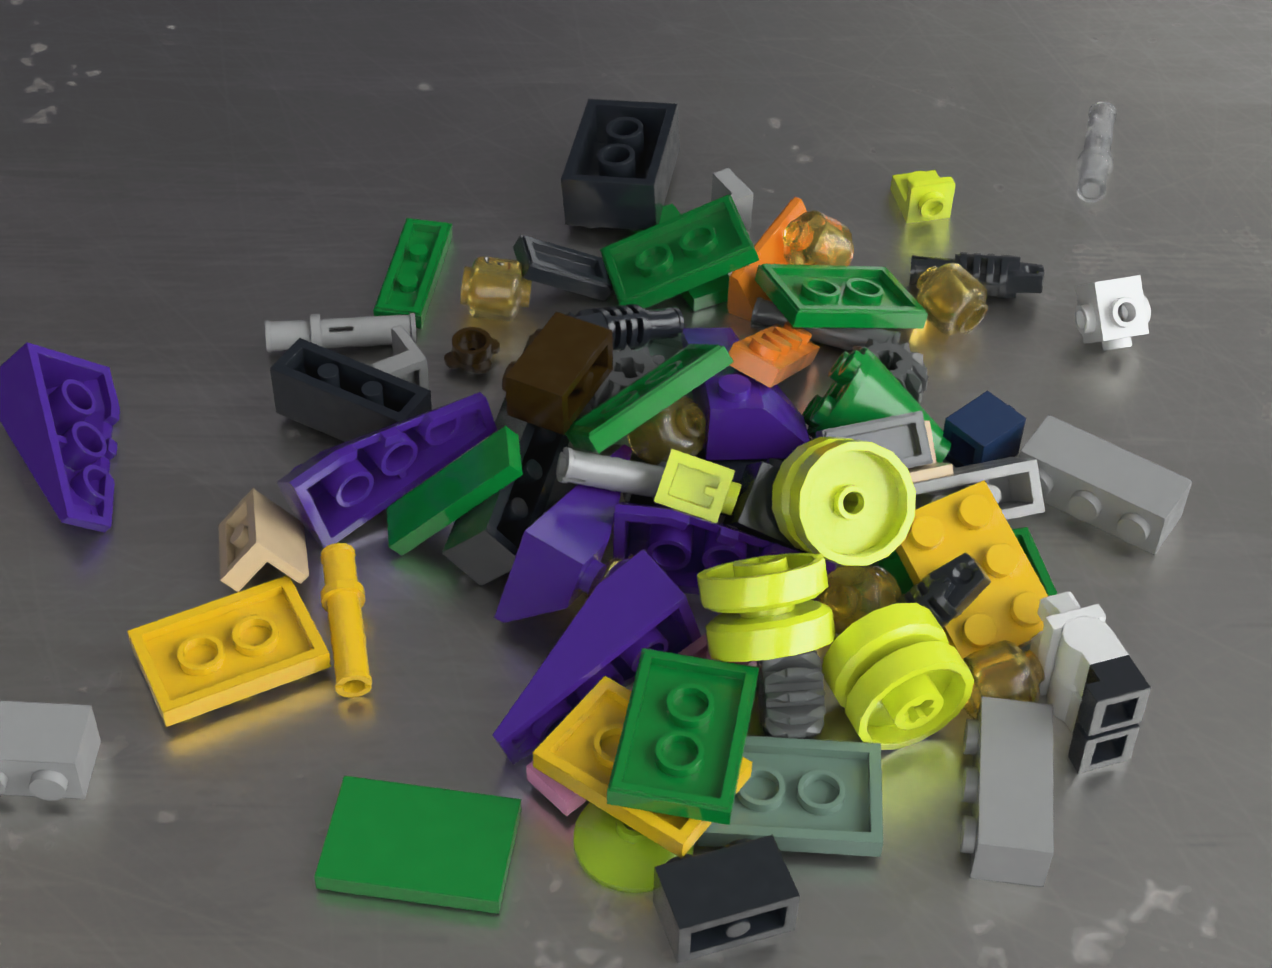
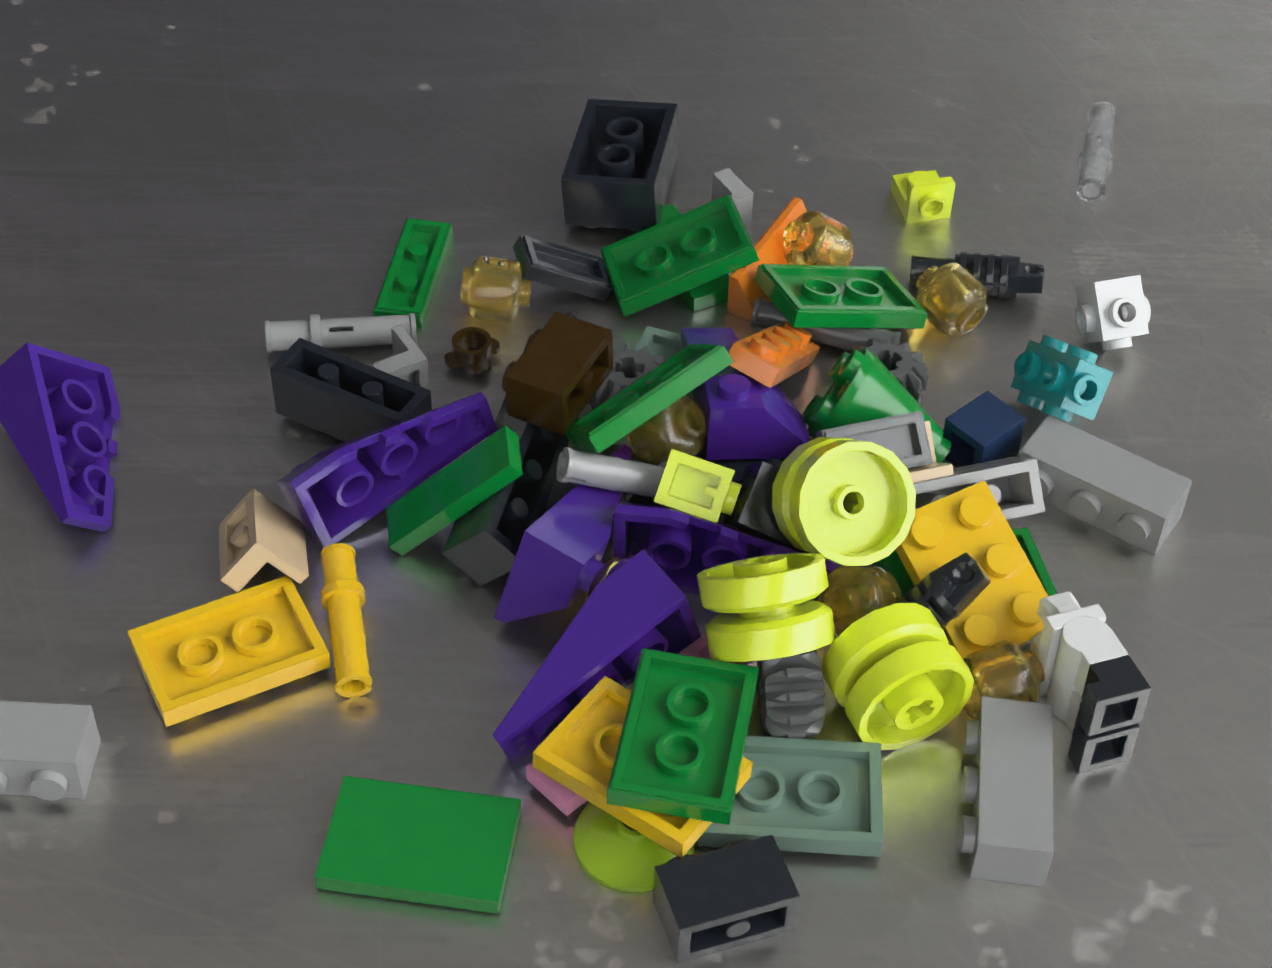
black hinge [575,304,685,351] -> none
none -> teal brick [1010,334,1114,422]

